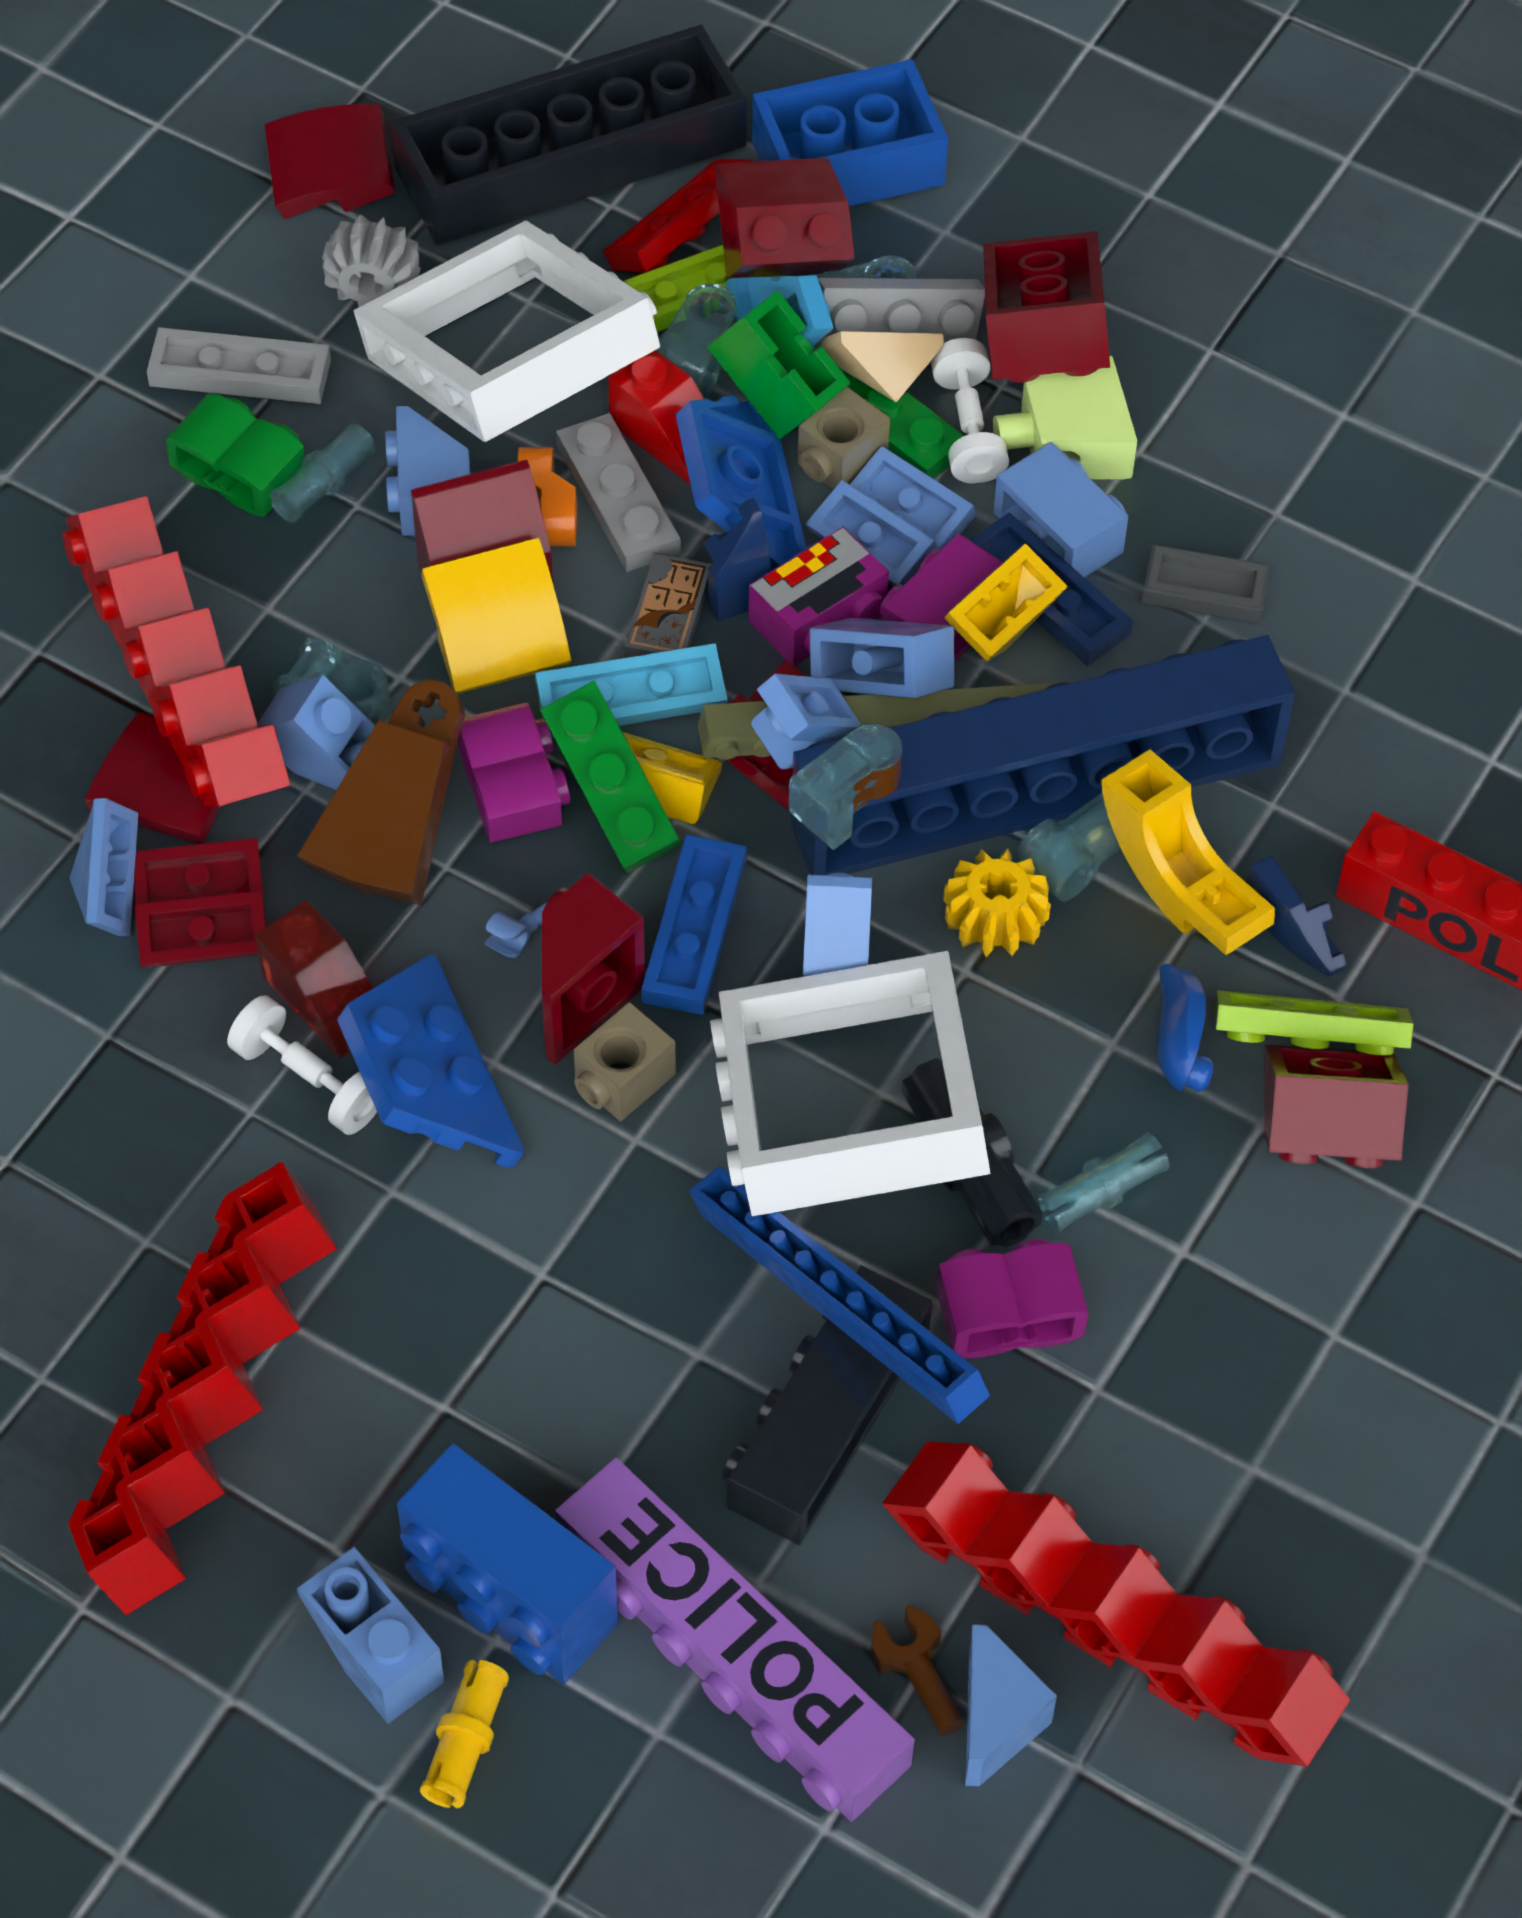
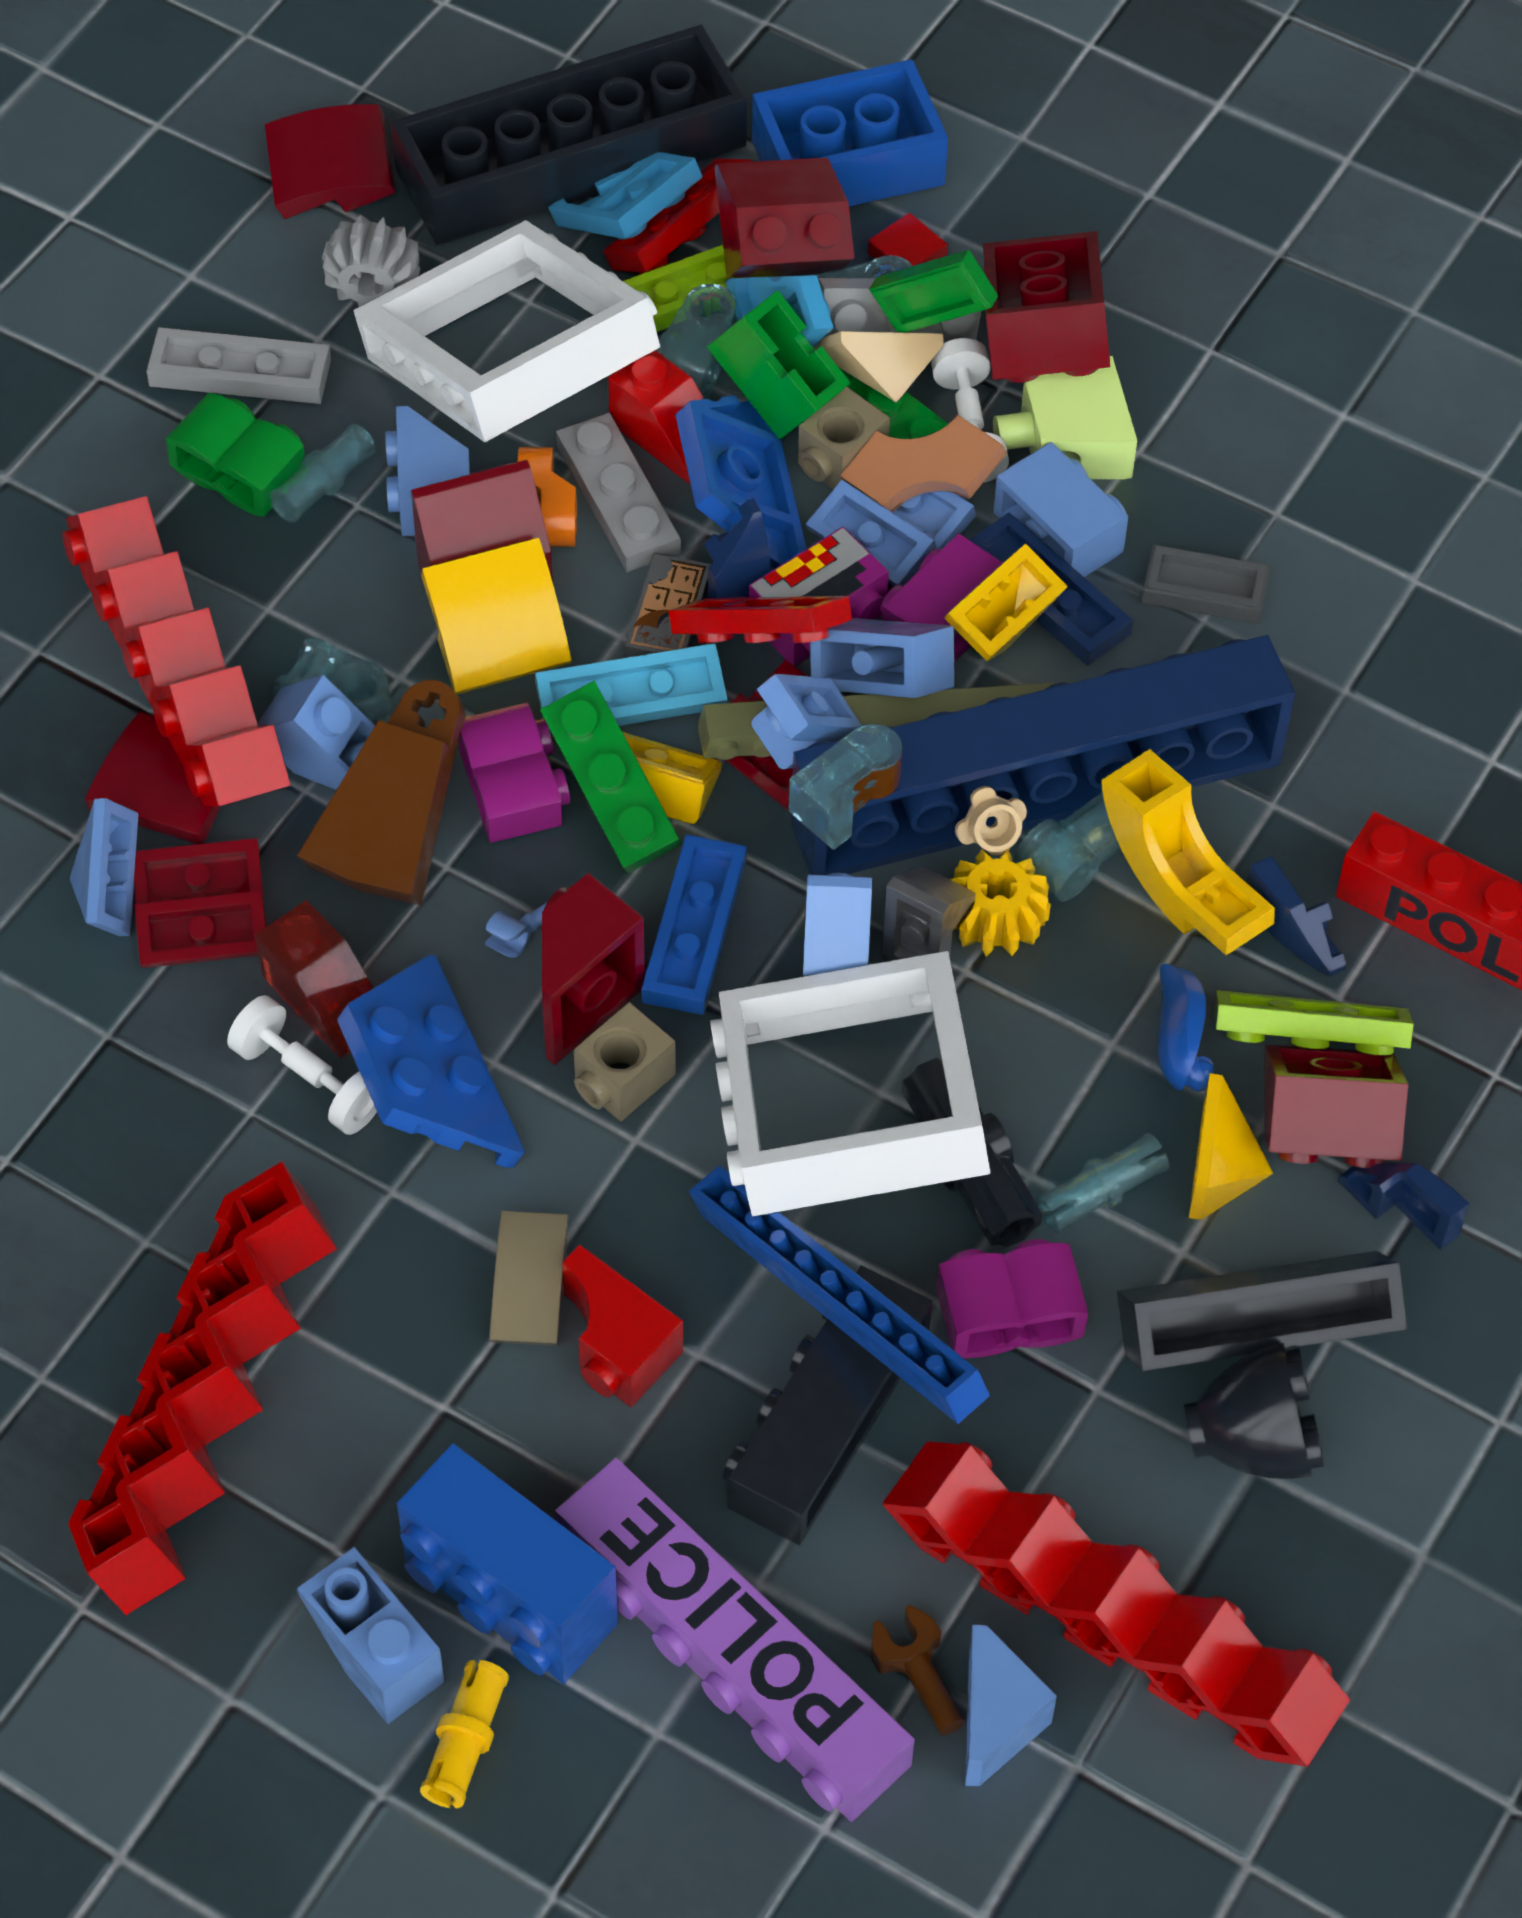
none -> dark tan slope [489,1211,569,1346]
none -> dark azure wing [548,152,702,239]
none -> red arch [562,1245,683,1408]
none -> red plate [668,596,852,643]
none -> nougat tile [840,415,1007,513]
none -> red tile [867,212,948,273]
none -> green tile [869,249,998,333]
none -> flat silver slope [882,867,976,961]
none -> tan plate [955,786,1027,856]
none -> black brick [1117,1251,1407,1371]
none -> black piece [1184,1343,1324,1479]
none -> yellow slope [1189,1073,1274,1220]
none -> dark blue slope [1338,1163,1470,1250]

